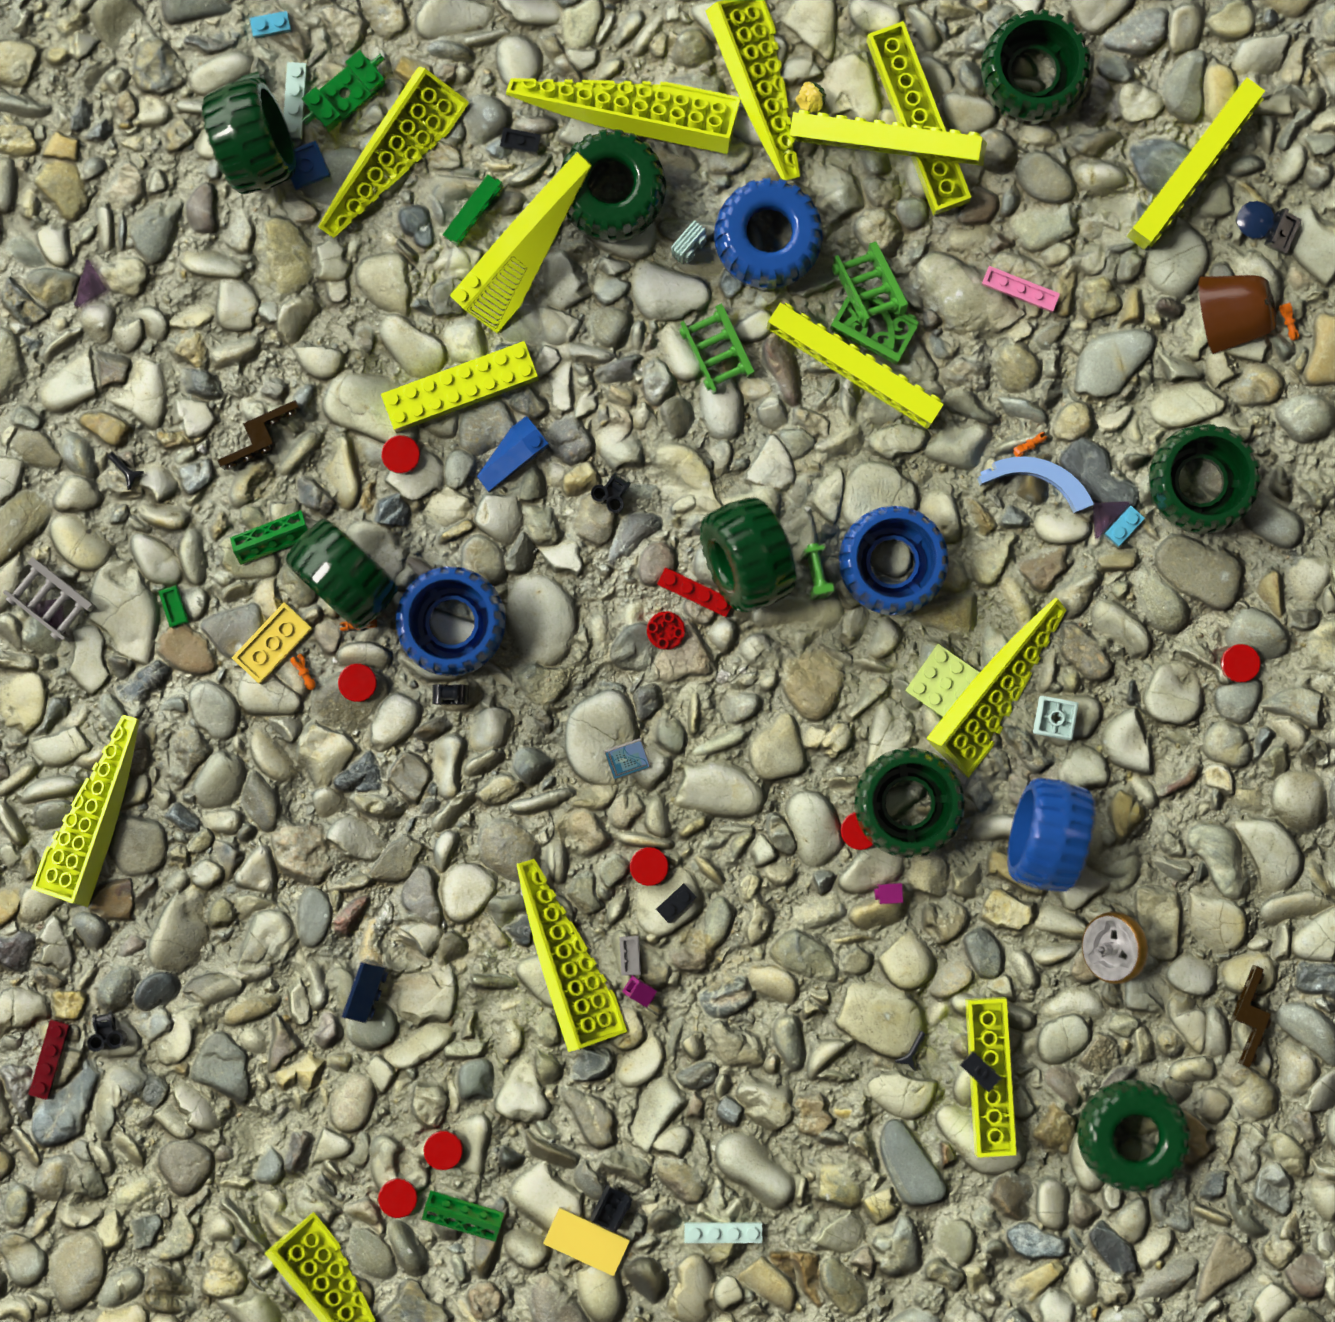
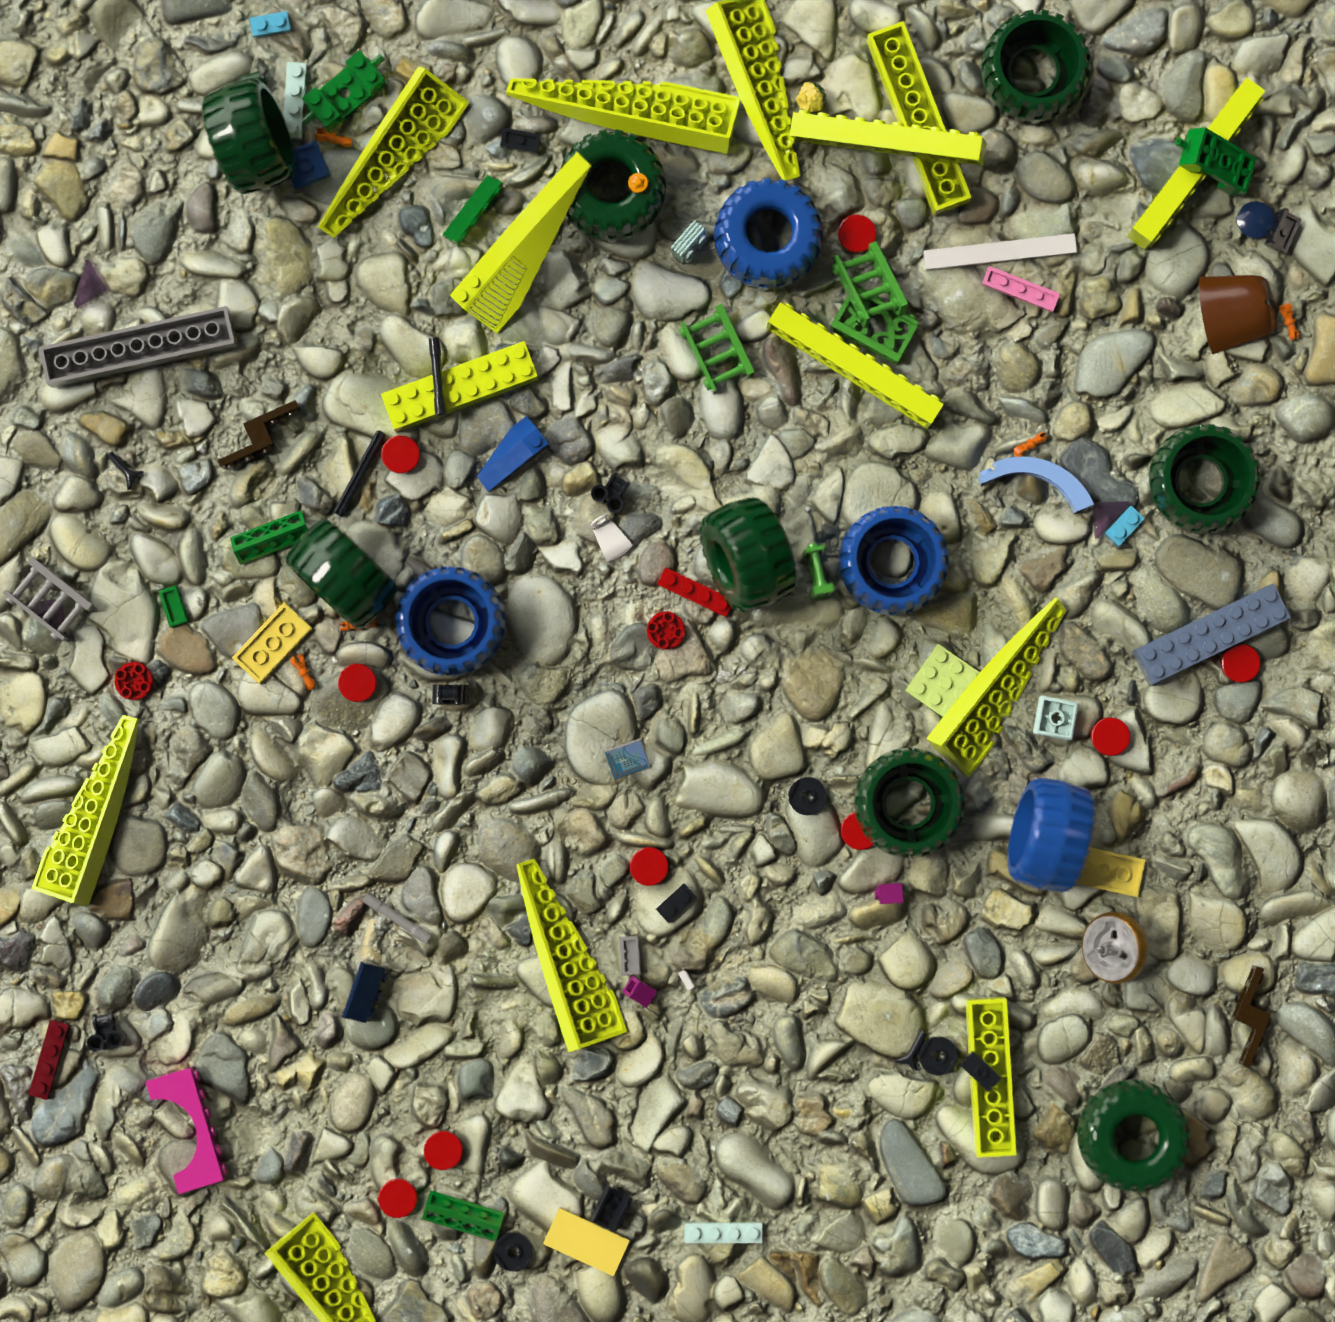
none -> light grey brick [39,306,238,388]
none -> red tile [114,662,154,700]
none -> dark pink arch [146,1066,228,1194]
none -> orange piece [314,128,352,148]
none -> black axle [334,430,386,517]
none -> light grey piece [362,892,432,944]
none -> black piece [428,337,447,416]
none -> black plate [494,1231,533,1272]
none -> white piece [591,514,632,561]
none -> light orange tile [628,173,648,194]
none -> white tile [678,969,694,990]
none -> black plate [788,777,827,815]
none -> red tile [837,215,876,254]
none -> black plate [919,1036,958,1076]
none -> white tile [923,233,1077,271]
none -> light yellow tile [1076,847,1146,897]
none -> red tile [1091,717,1130,756]
none -> sand blue brick [1132,583,1291,685]
none -> green brick [1175,127,1257,195]

